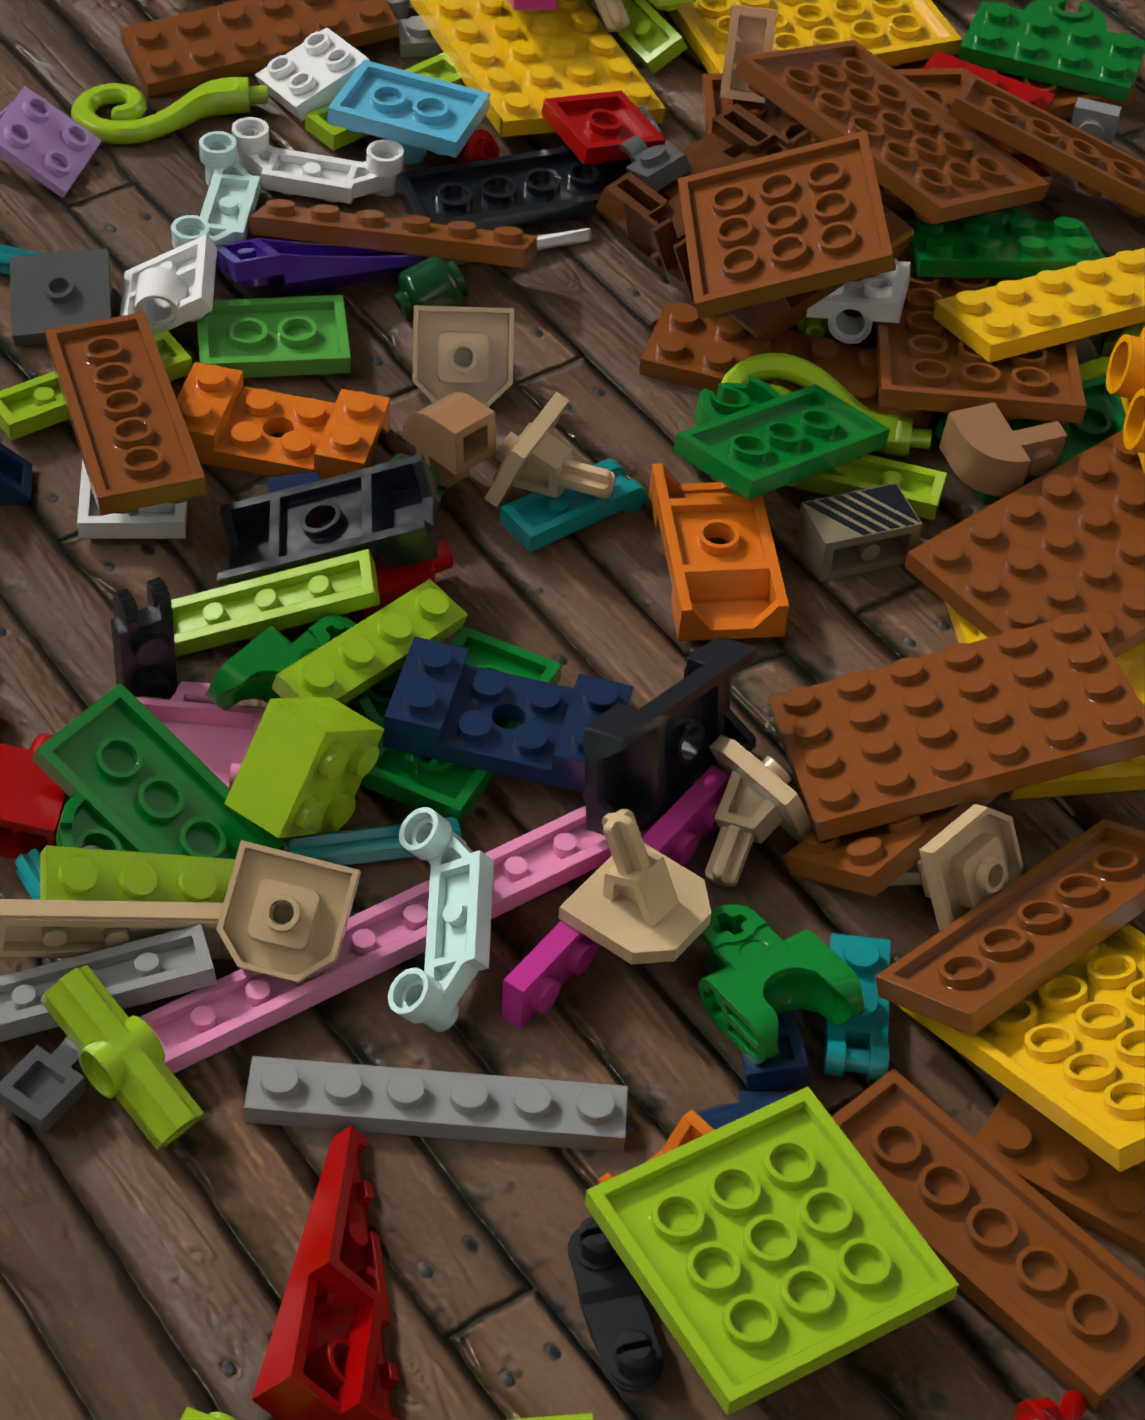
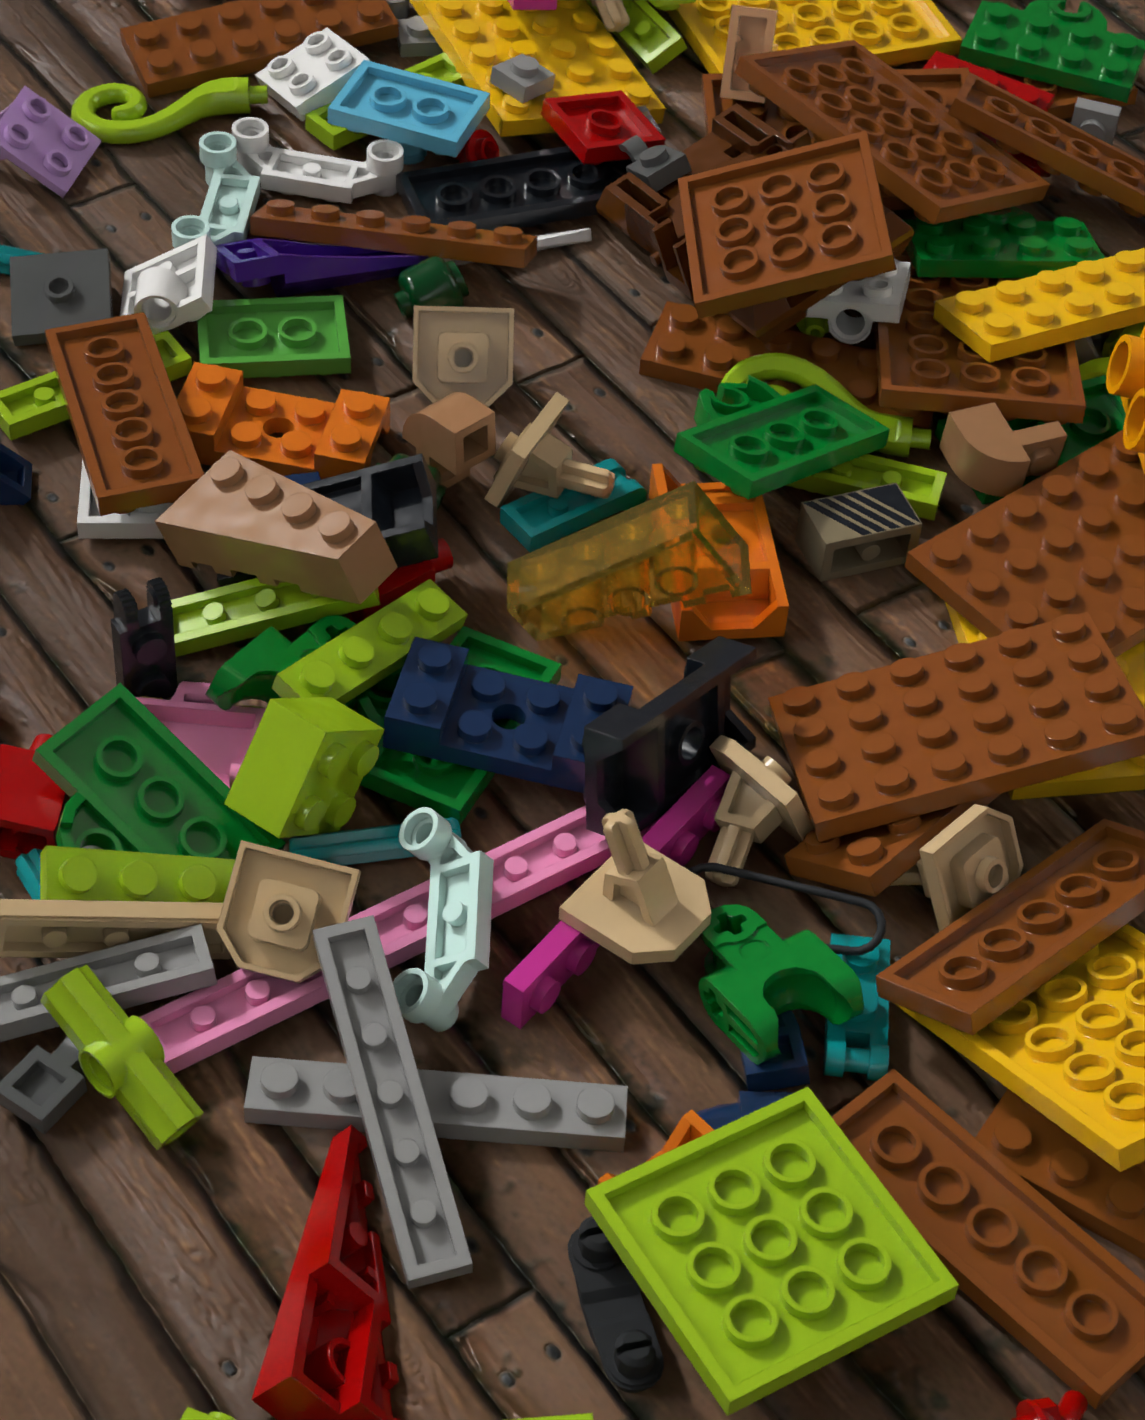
none -> medium nougat wedge [154,450,398,604]
none -> light grey plate [313,915,473,1290]
none -> light grey plate [490,53,556,103]
none -> clear yellow wedge [507,481,752,641]
none -> black piece [688,863,886,956]

